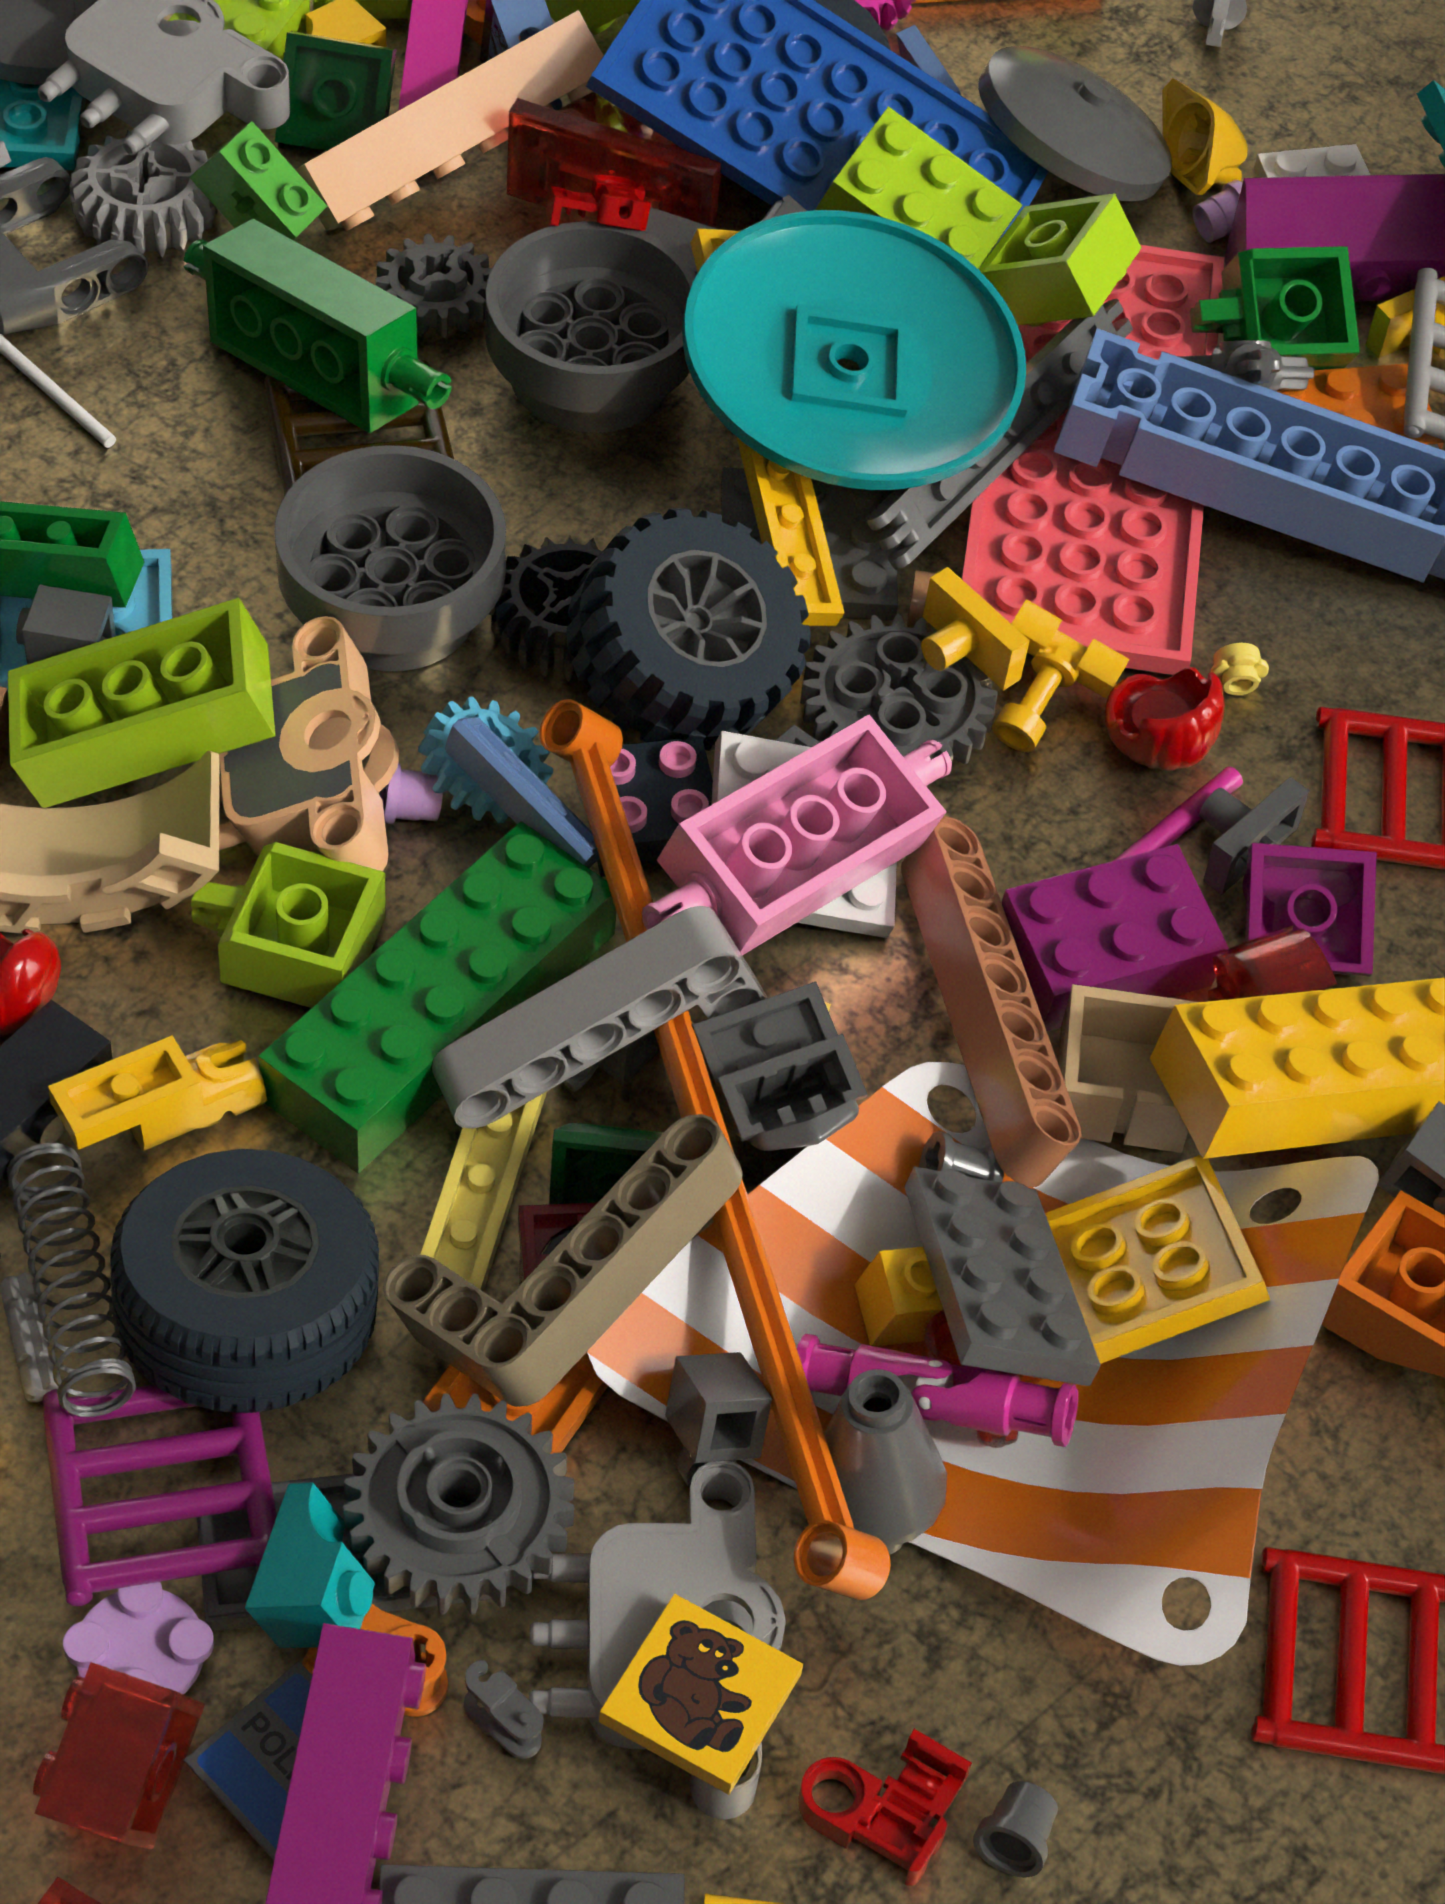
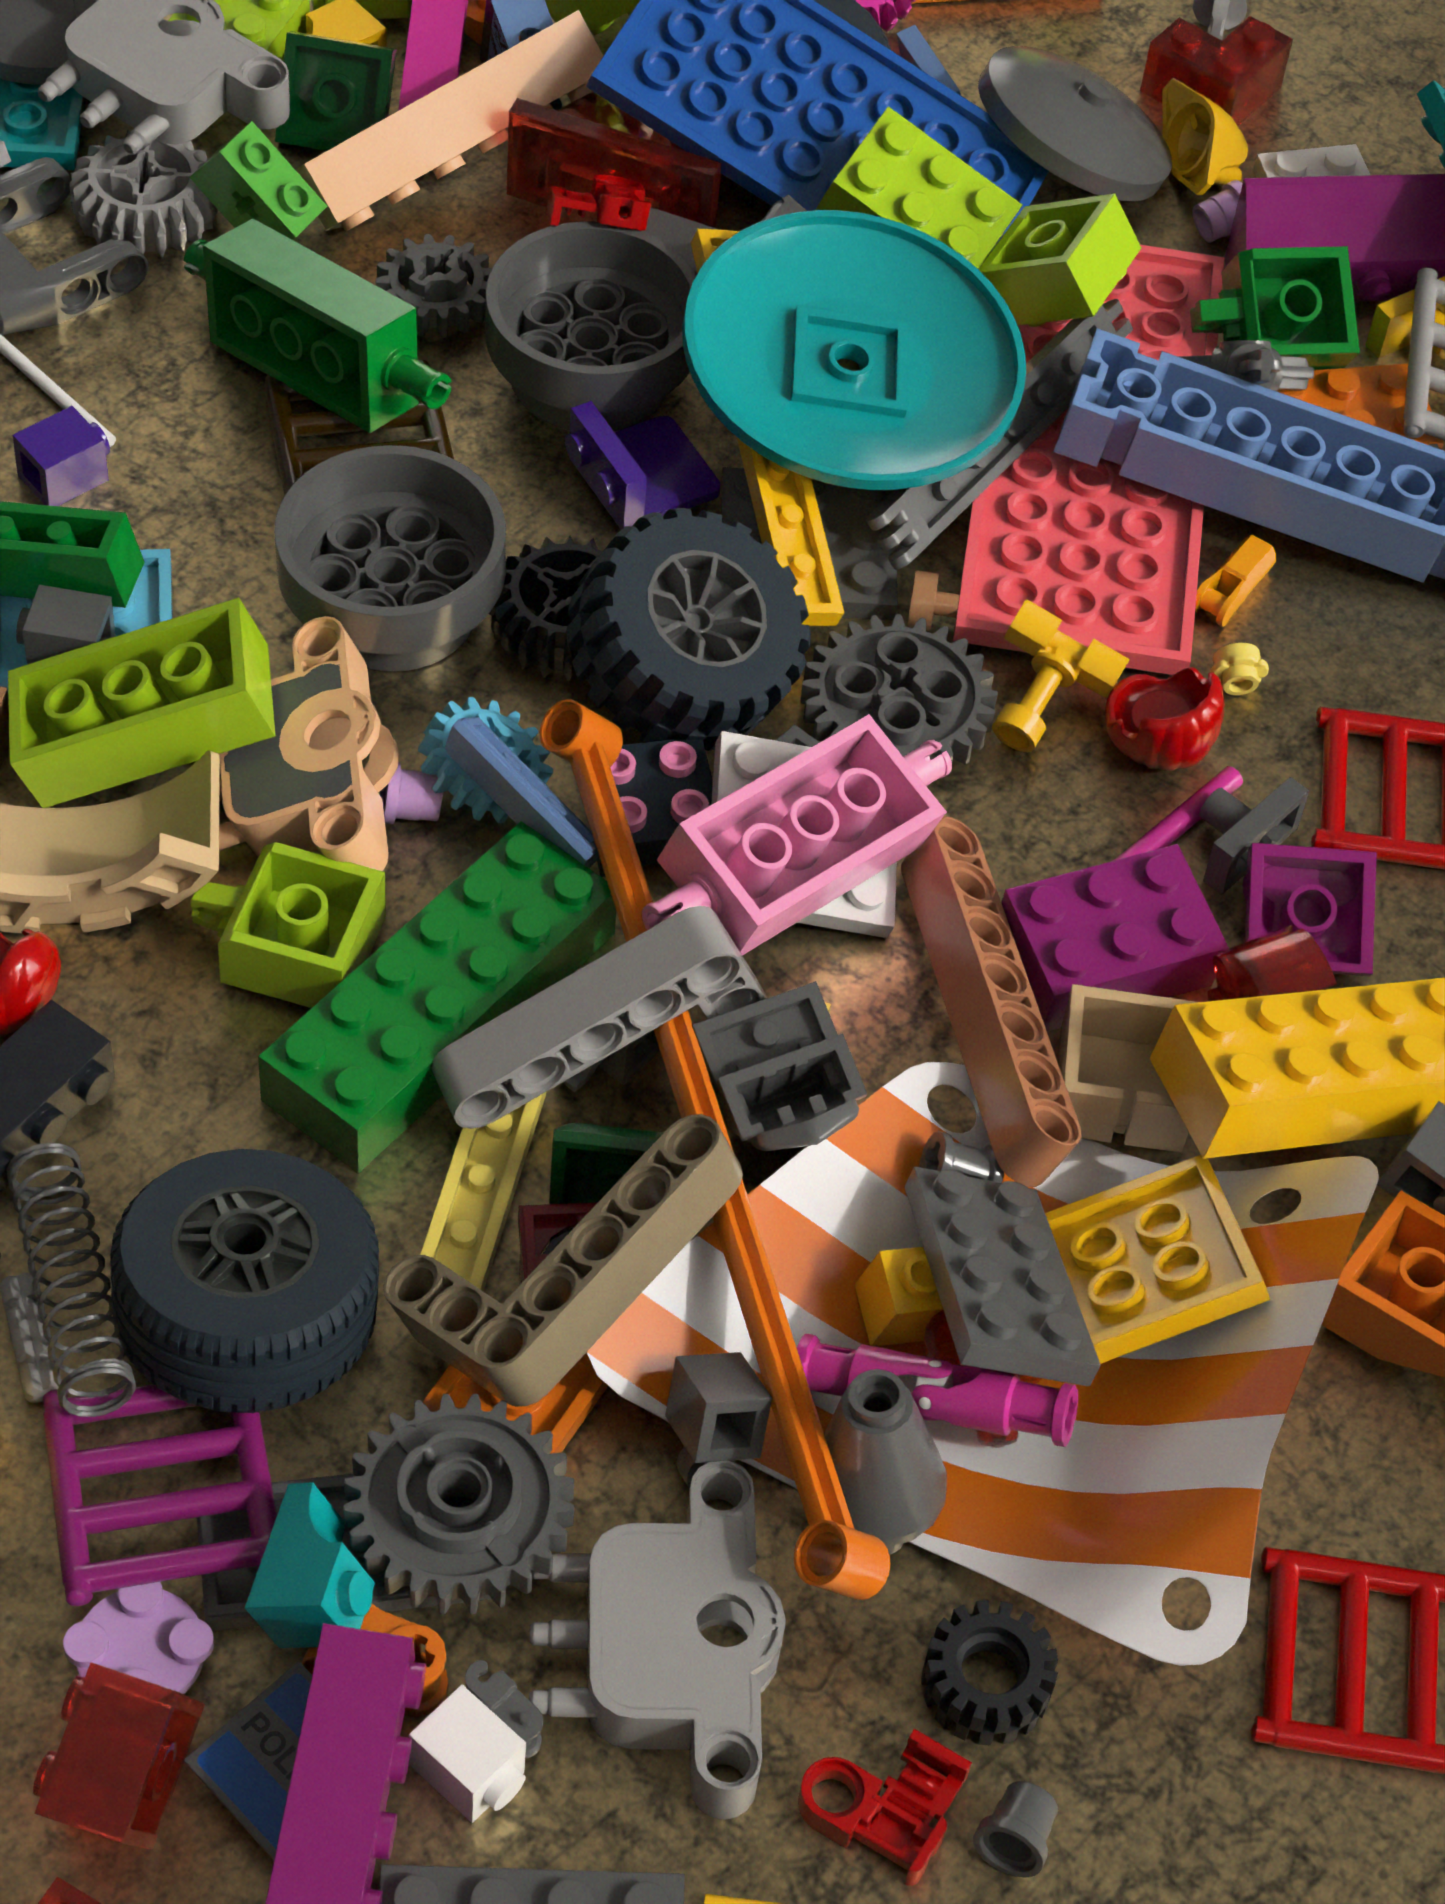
yellow plate [48,1035,267,1151] -> none
tile [599,1593,803,1795] -> none
yellow tile [921,567,1030,691] -> none
none -> dark purple brick [12,406,110,506]
none -> white brick [409,1684,526,1823]
none -> dark purple bracket [565,401,721,530]
none -> black tyre [921,1600,1058,1746]
none -> clear red brick [1140,16,1293,126]
none -> light orange bar [1195,535,1276,627]

